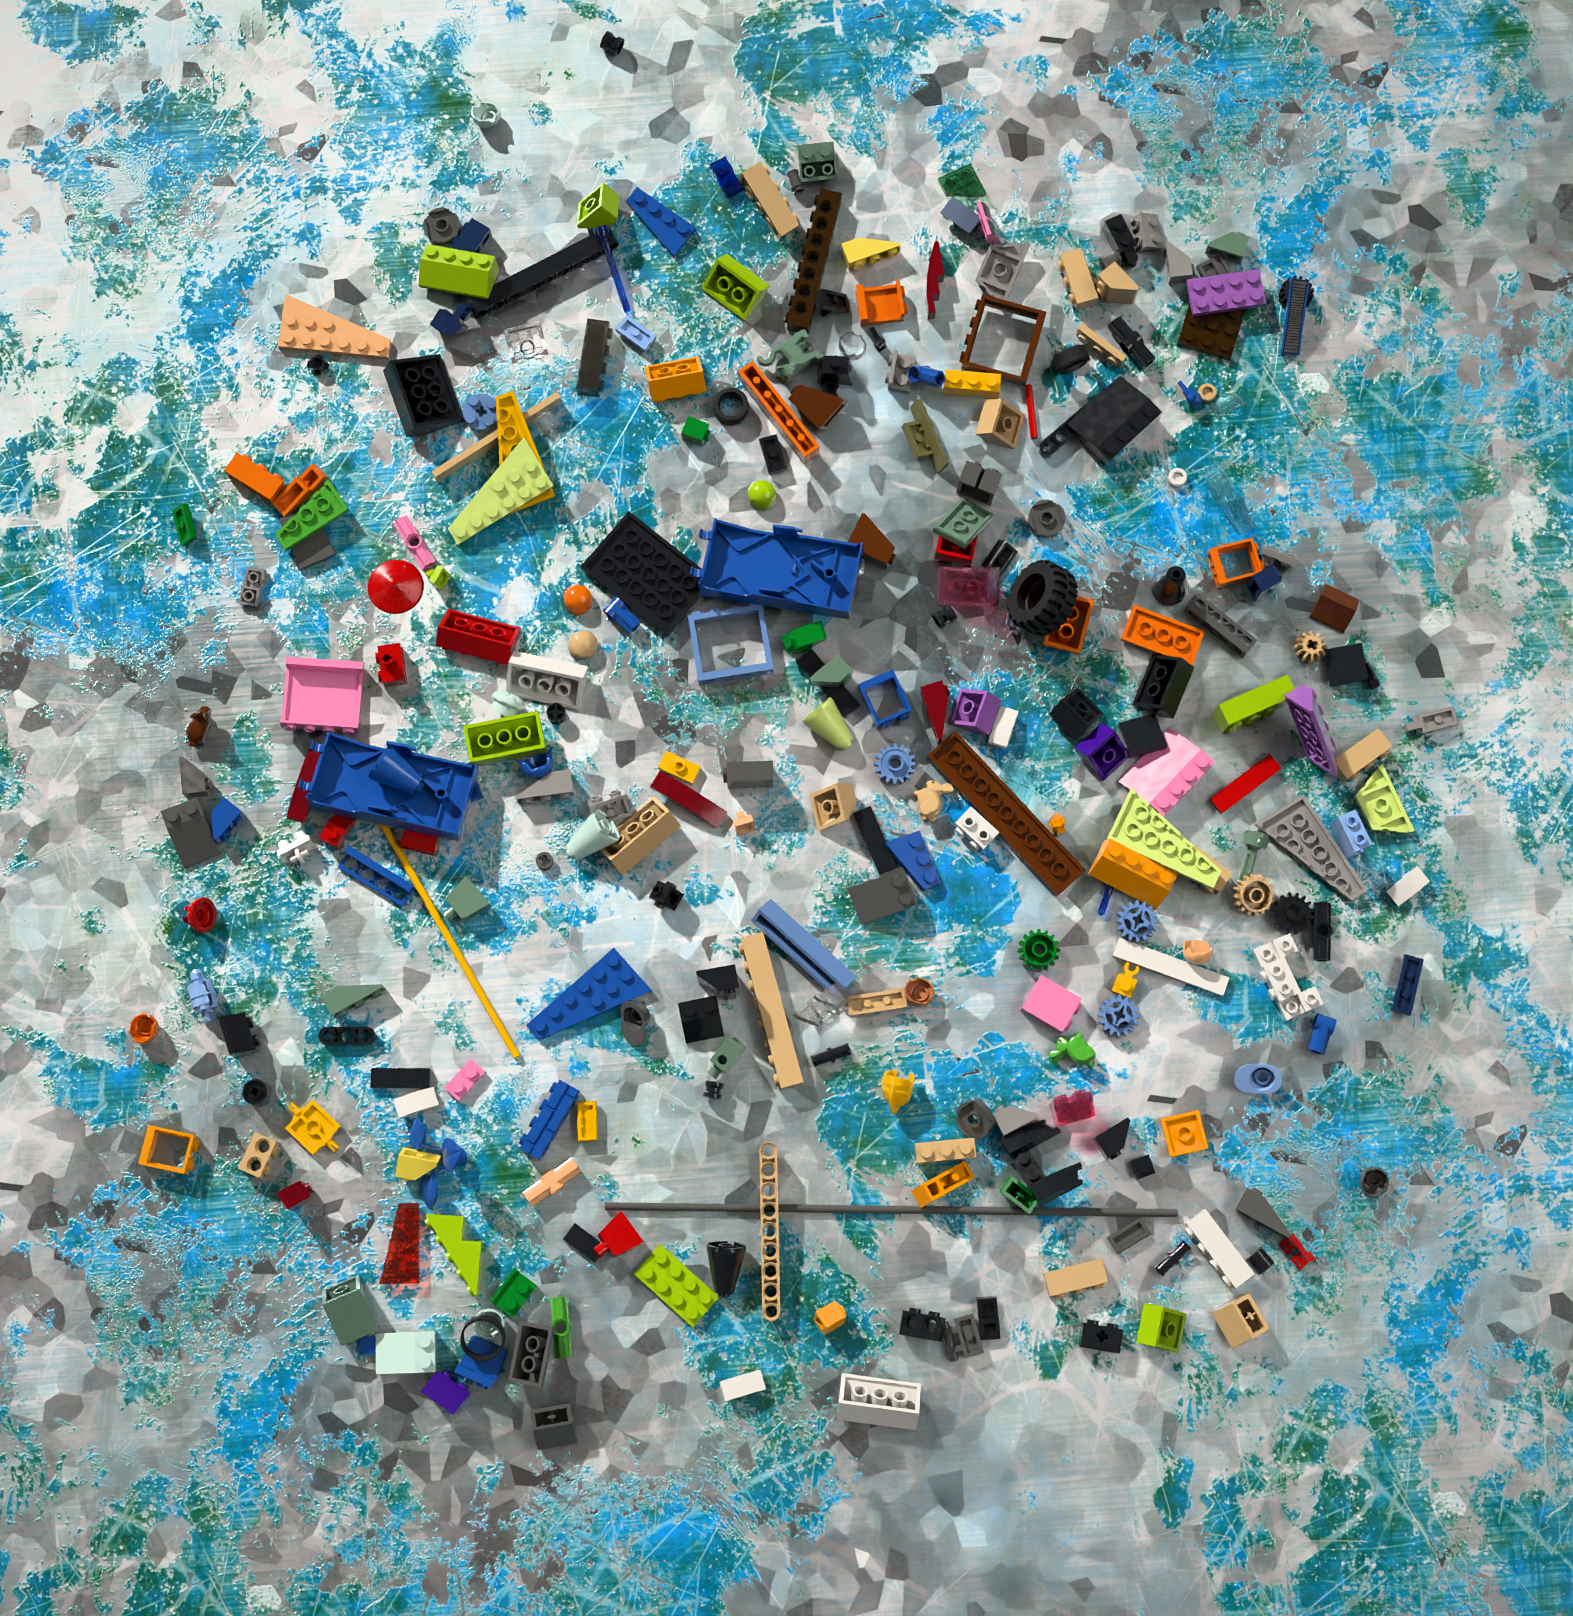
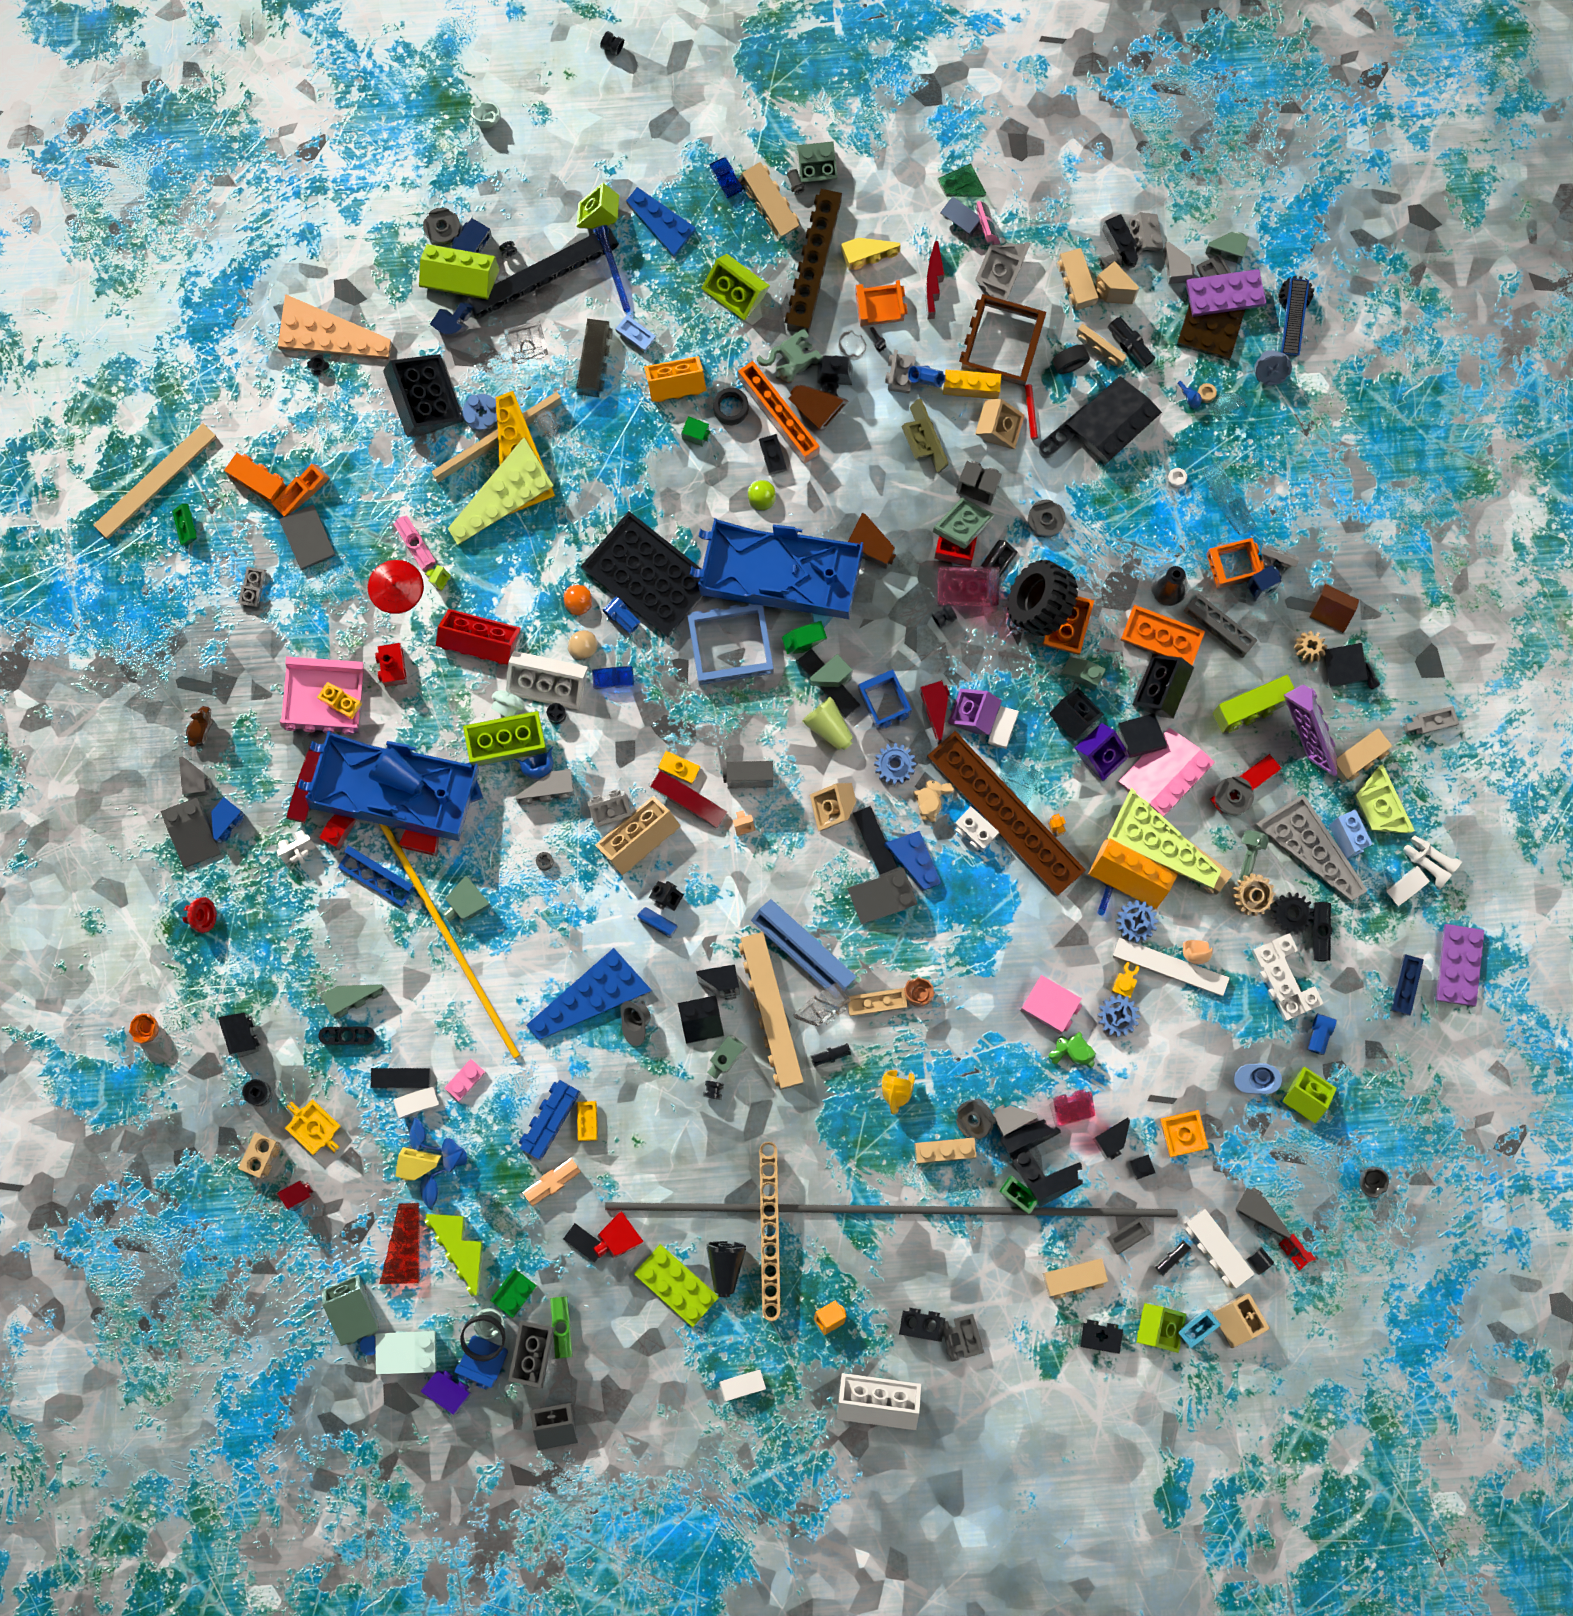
light orange window [138,1125,200,1175] -> none
light blue piece [187,969,218,1024] -> none
bright green wing [275,479,349,551] -> none
light aqua cone [567,809,620,860] -> none
black slope [817,288,850,317] -> none
light orange slope [911,1161,975,1208] -> none
black slope [976,1296,1001,1340] -> none
green gear [1017,929,1060,972] -> none
none -> tan tile [94,423,217,539]
none -> yellow slope [317,682,362,719]
none -> black bush [499,241,517,258]
none -> clear blue slope [592,666,634,690]
none -> blue slope [637,907,678,938]
none -> sand green slope [1061,657,1106,691]
none -> medium azure slope [1178,1309,1221,1348]
none -> dark grey plate [1214,776,1254,816]
none -> sand blue tile [1254,350,1292,386]
none -> lime slope [1282,1066,1337,1124]
none -> white piece [1403,836,1462,890]
none -> medium lavender plate [1436,924,1484,1007]

